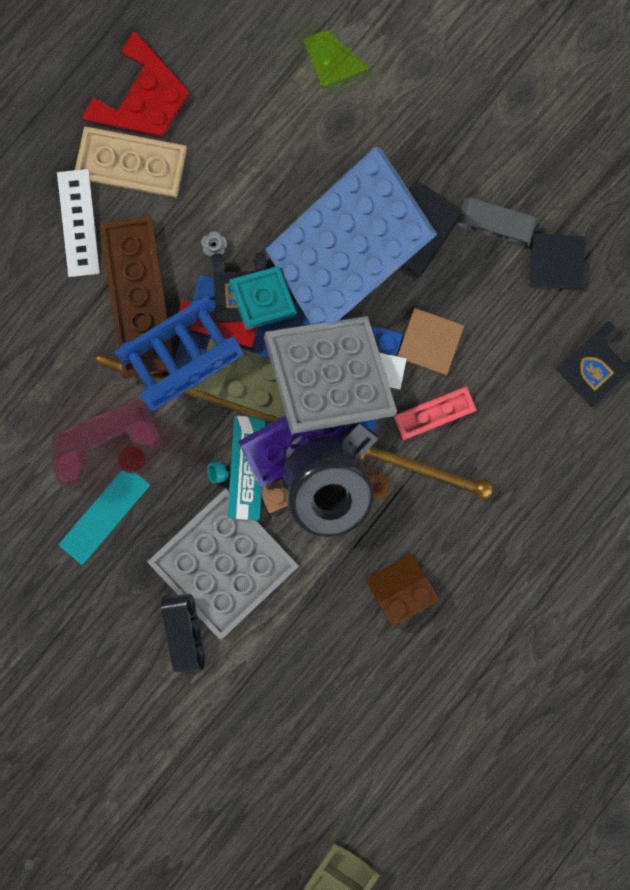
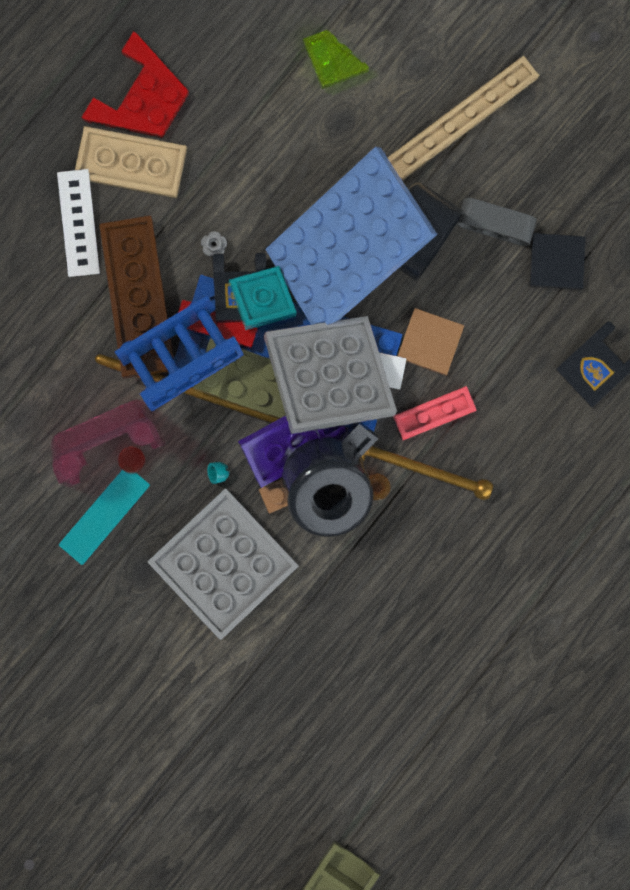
black beam [161,594,205,672] -> none
teal sticker [228,416,266,520] -> none
reddish brown slope [365,554,439,627] -> none
none -> tan tile [388,56,539,181]

